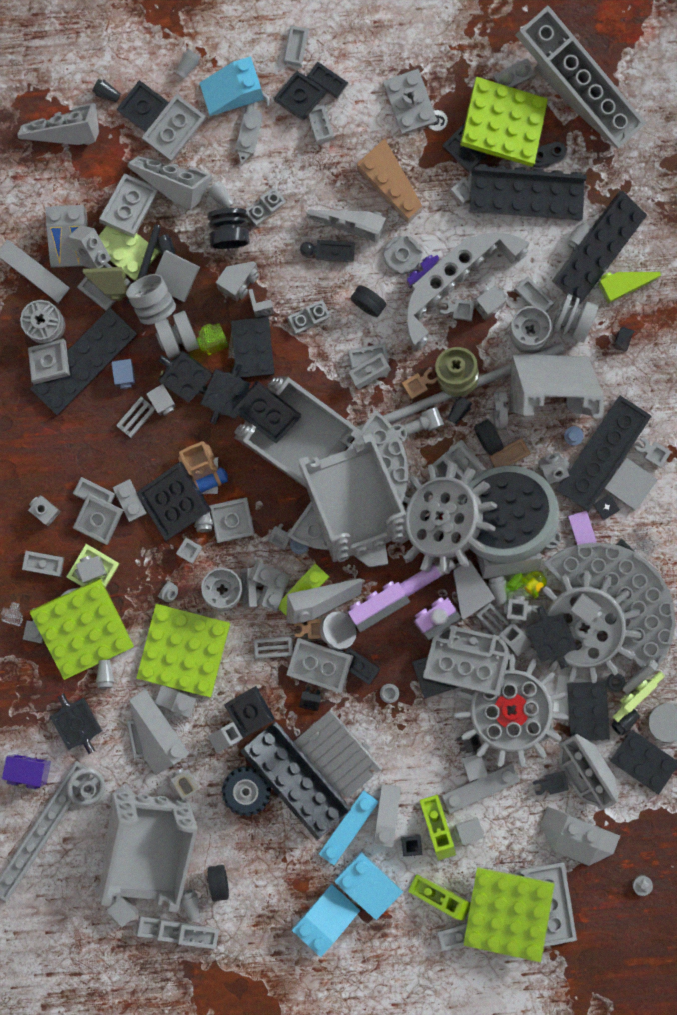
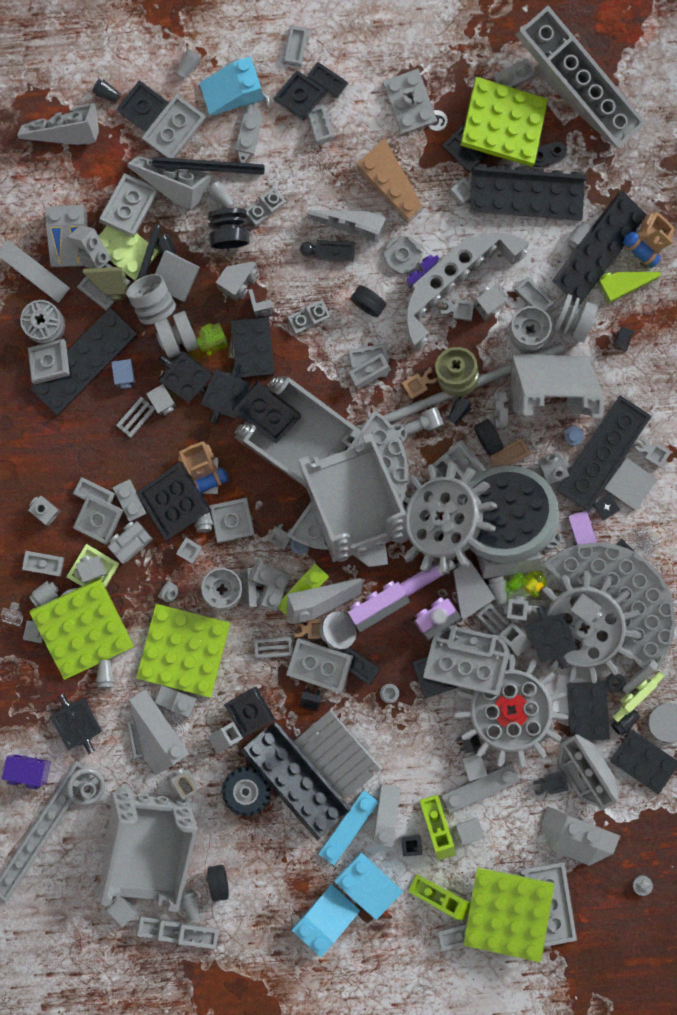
none -> light grey brick [29,581,59,607]
none -> light grey brick [108,521,153,564]
none -> black axle [152,157,265,175]
none -> medium nougat piece [623,211,675,268]

